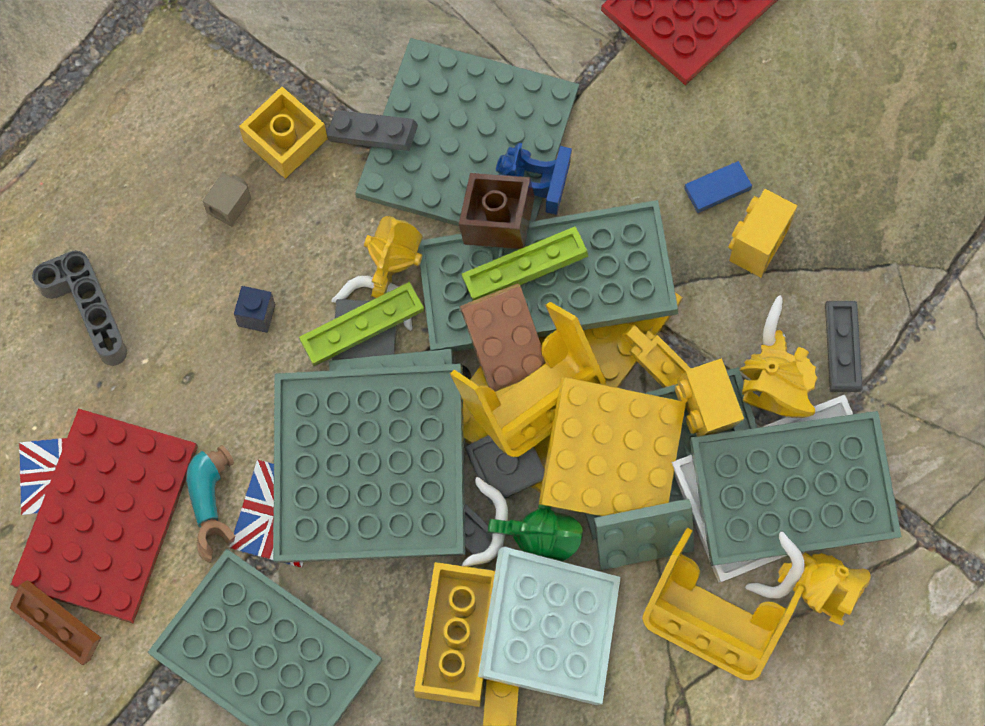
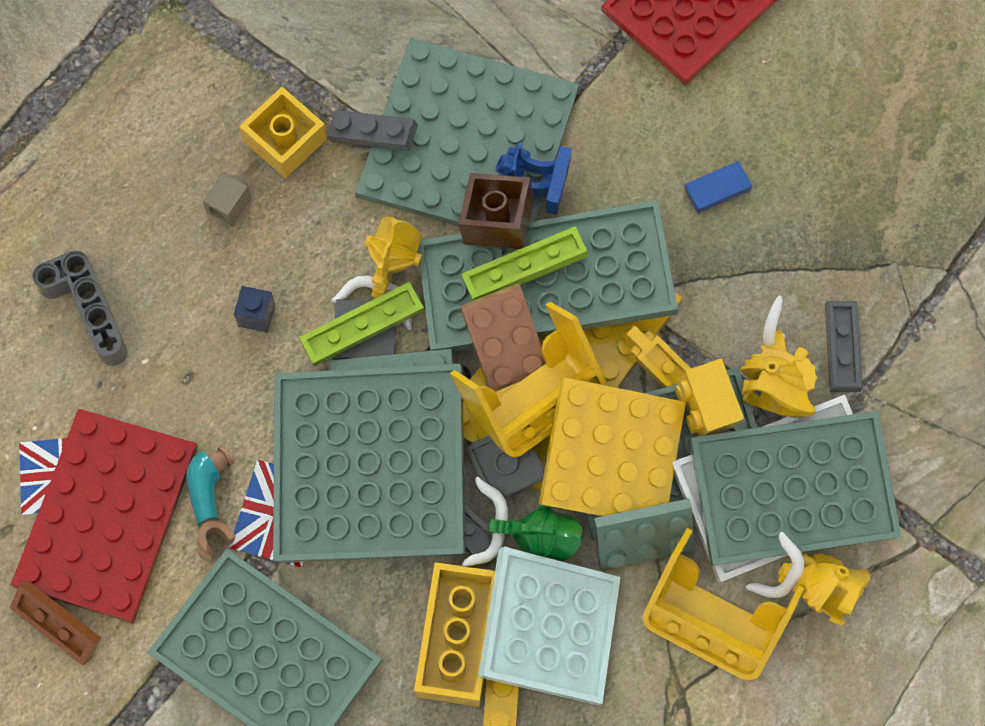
yellow brick [728,189,798,278] -> none

